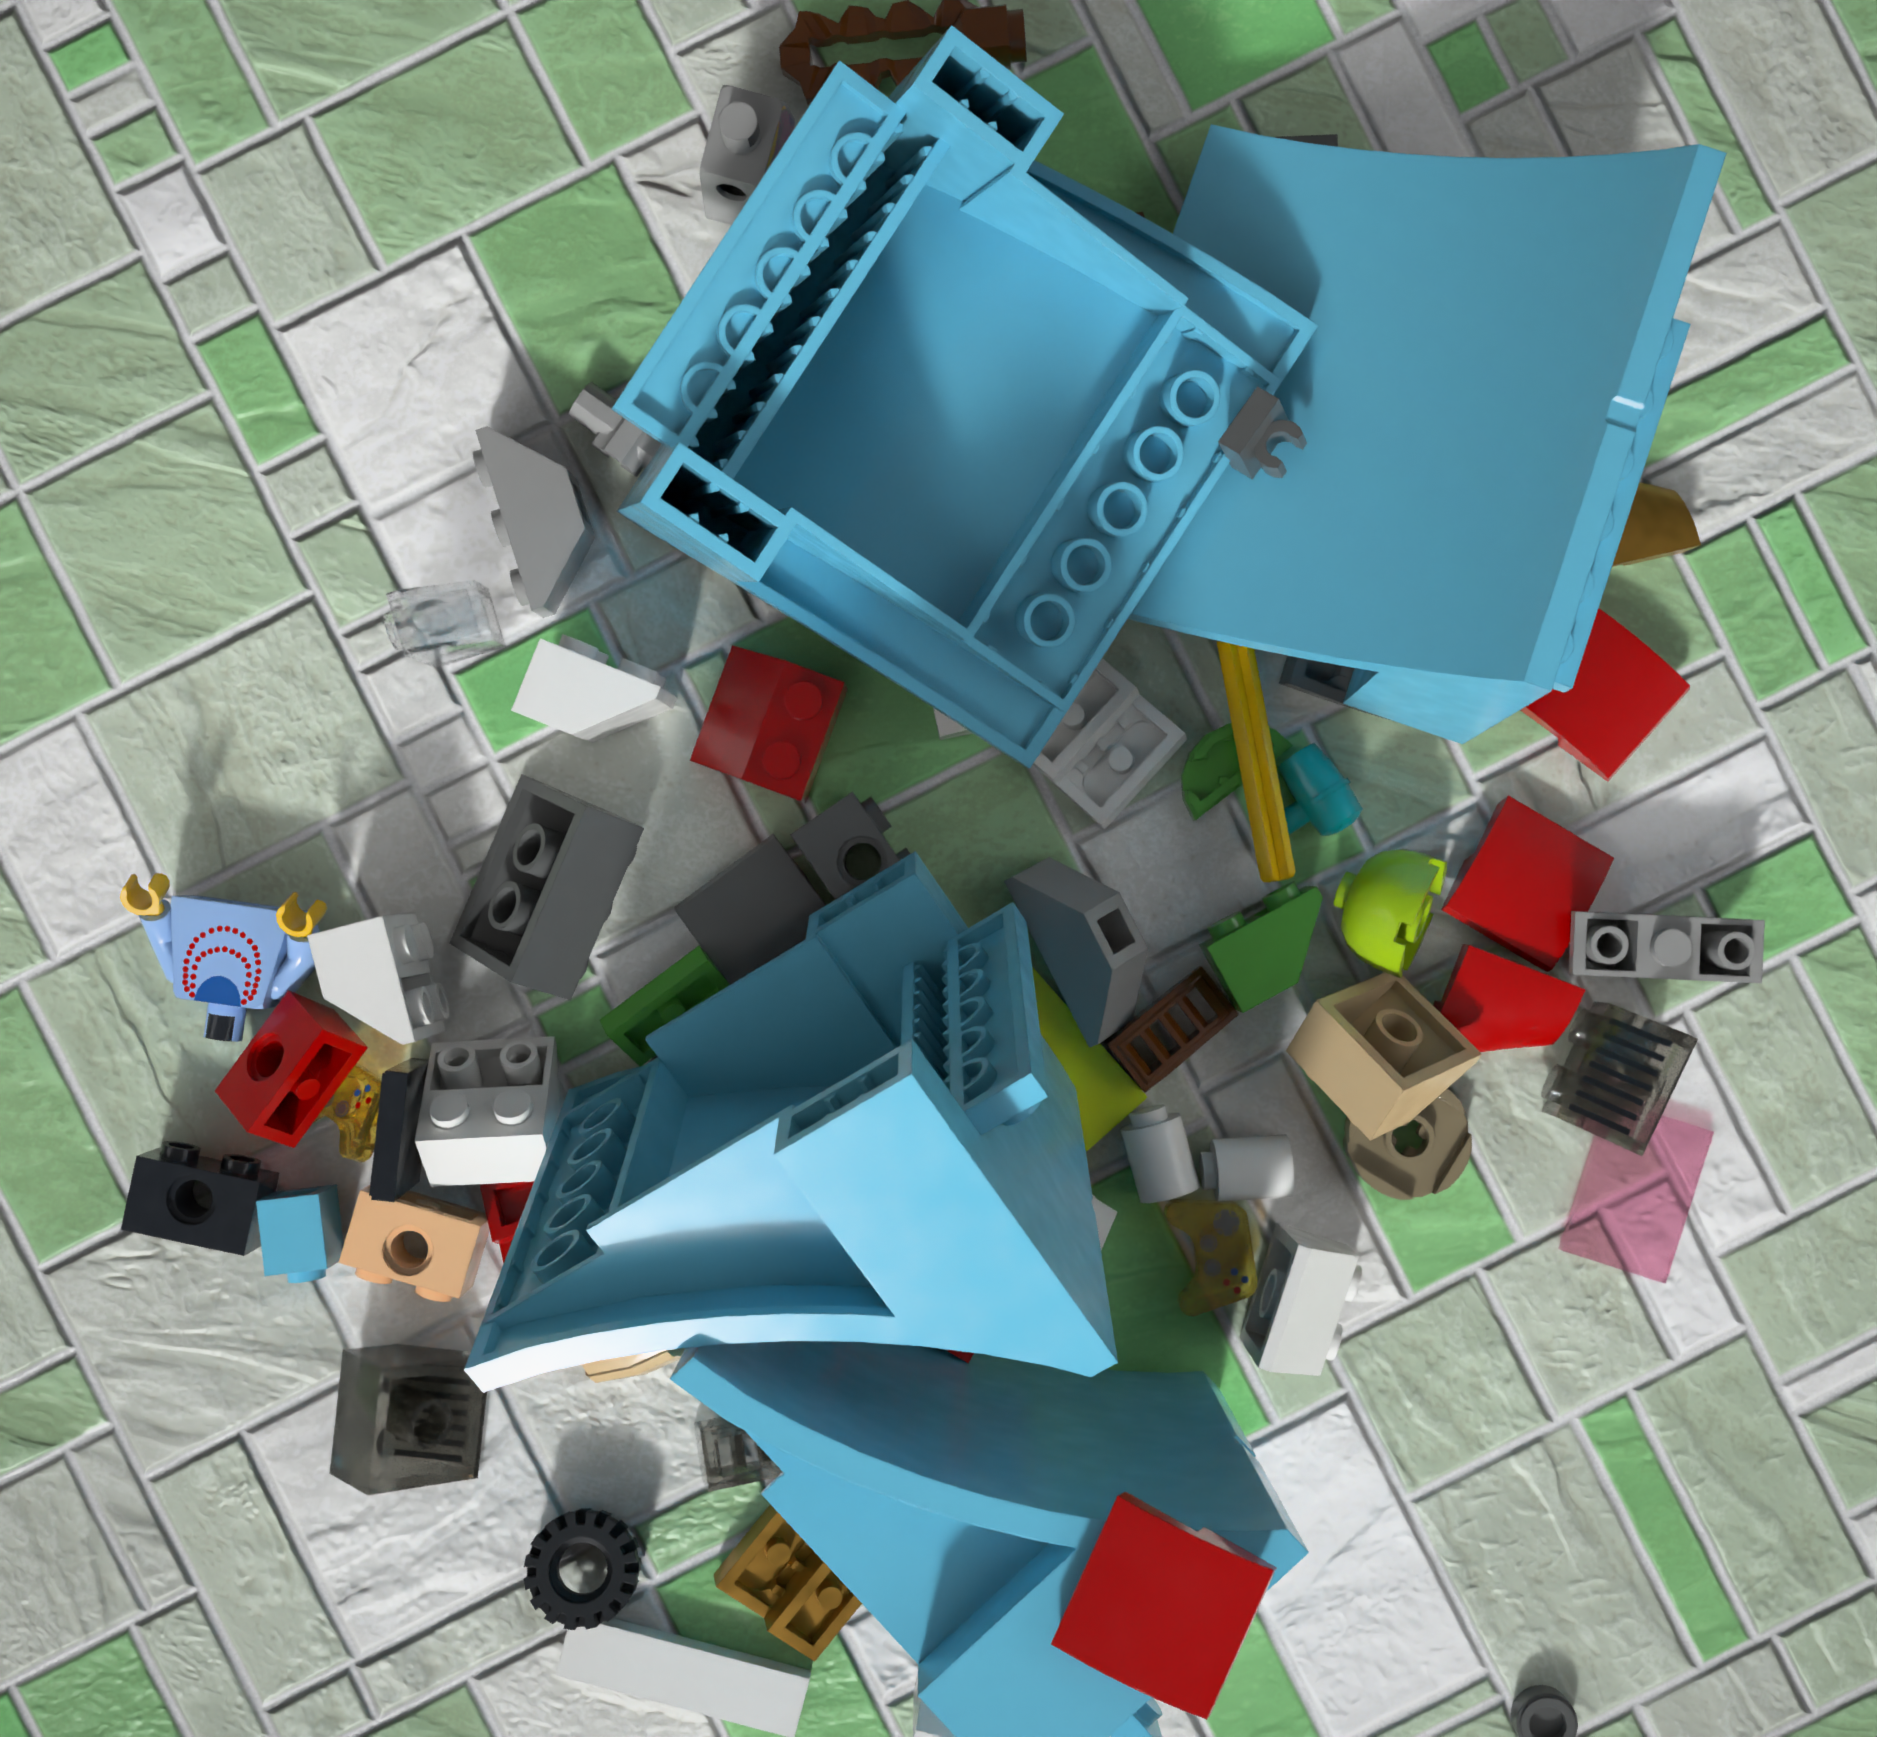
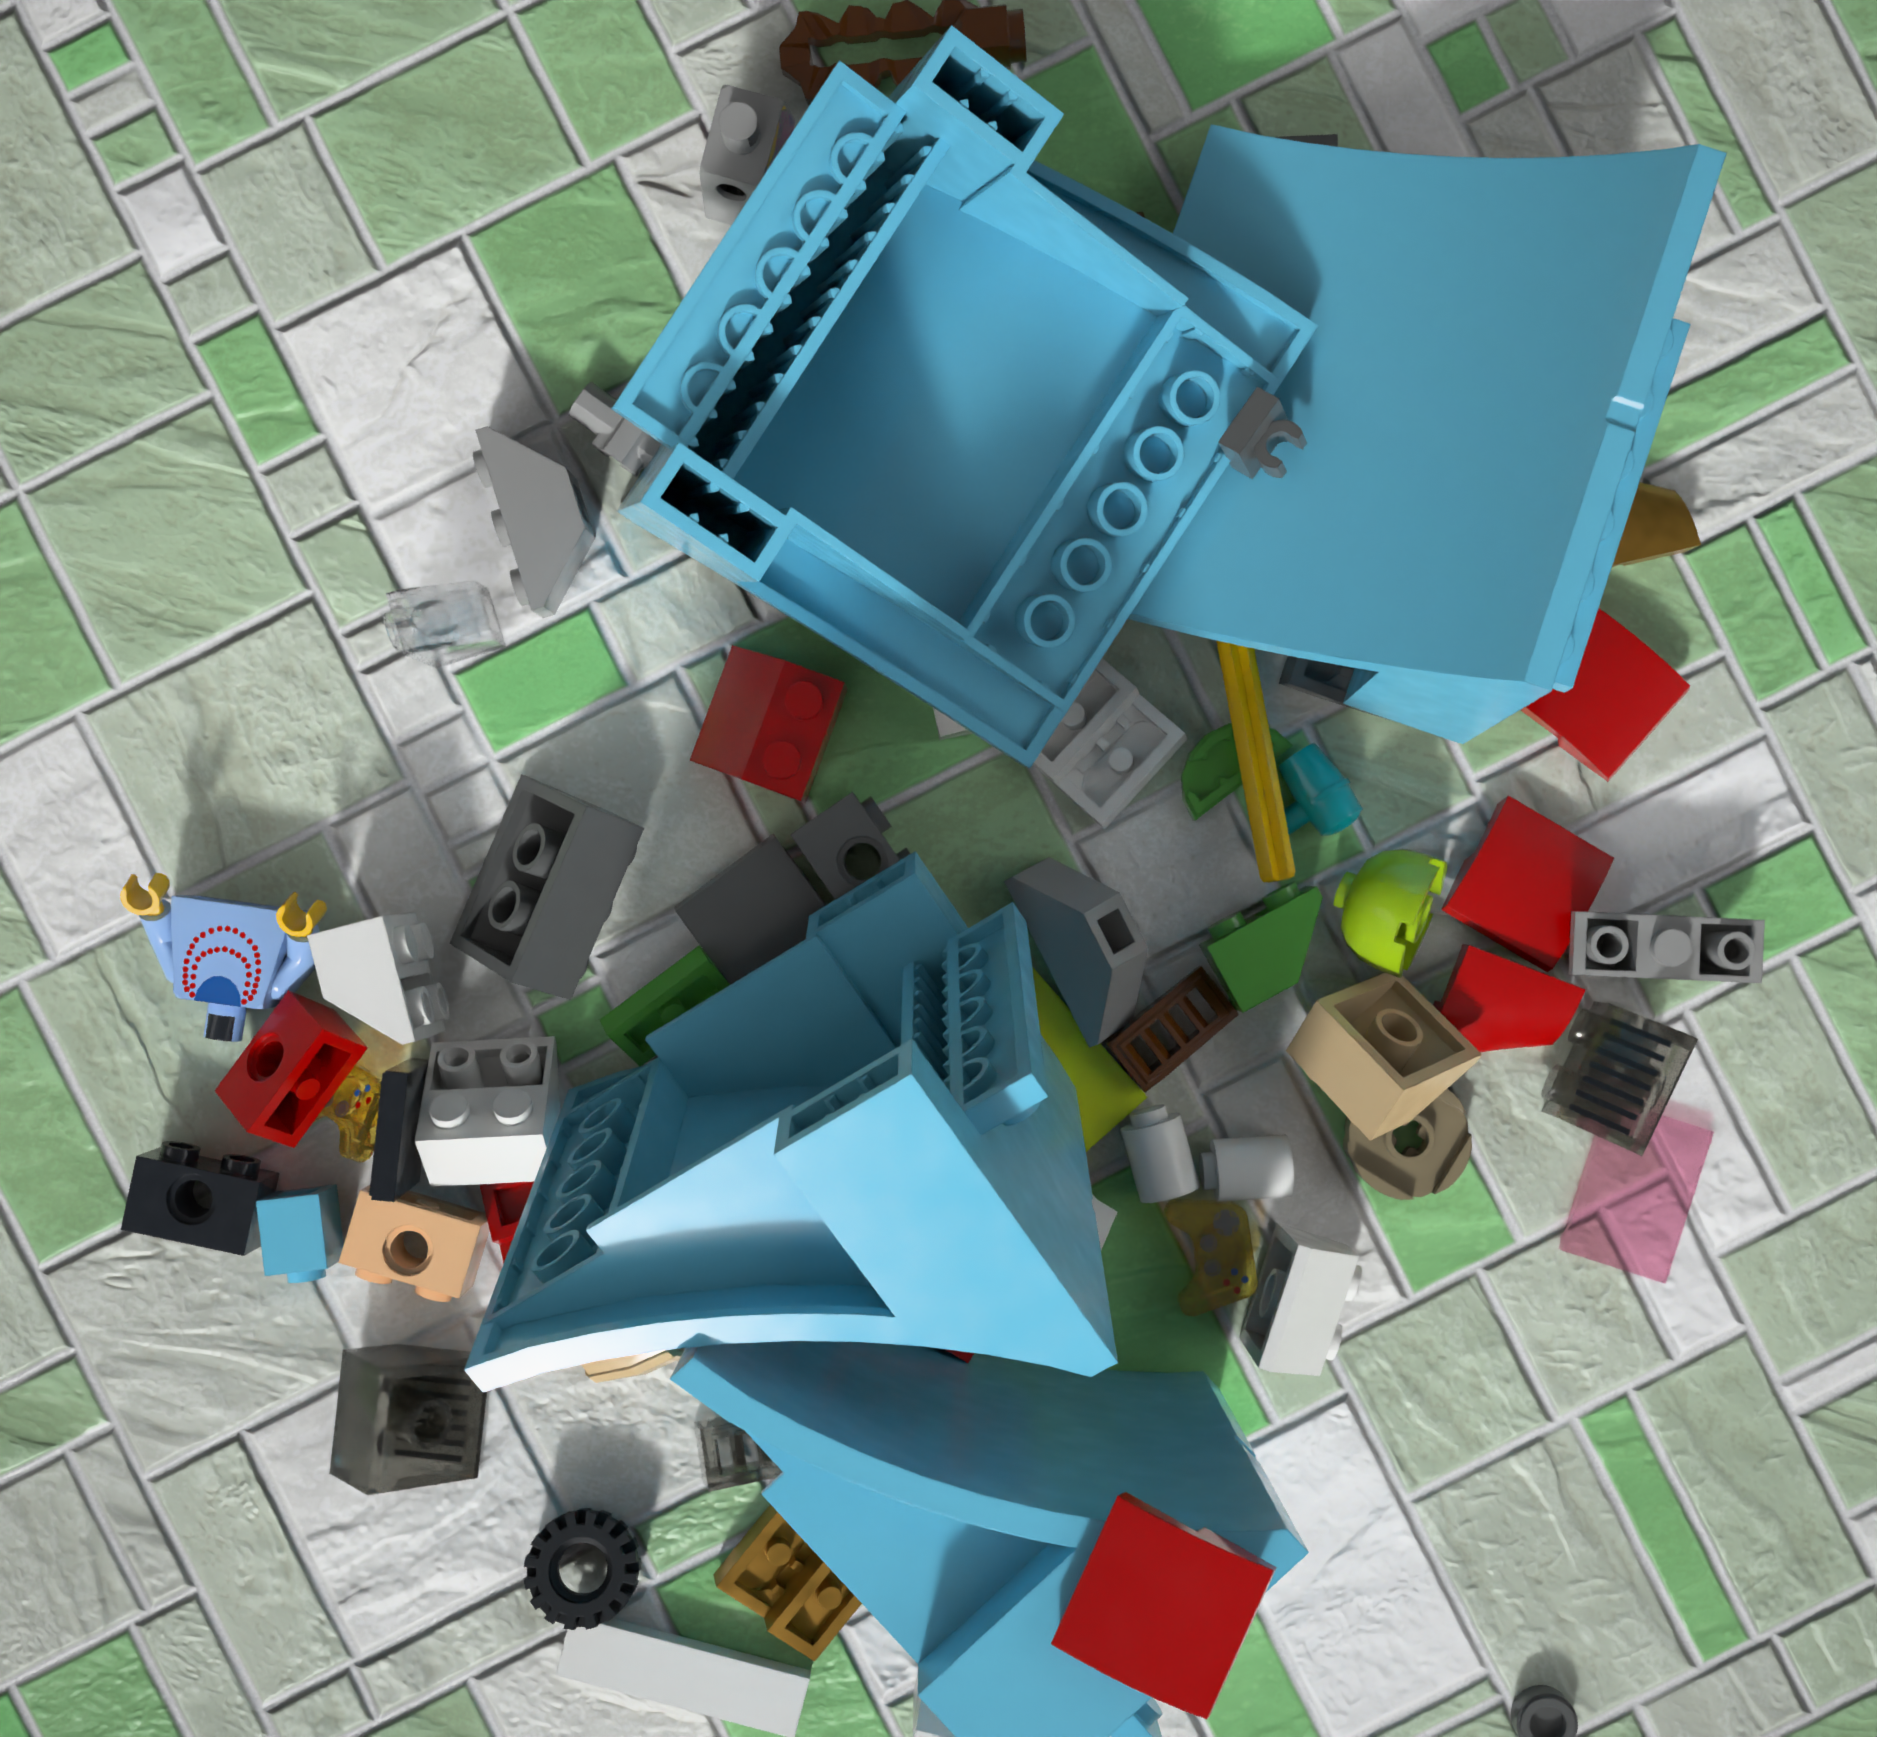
white slope [511,634,677,743] -> none

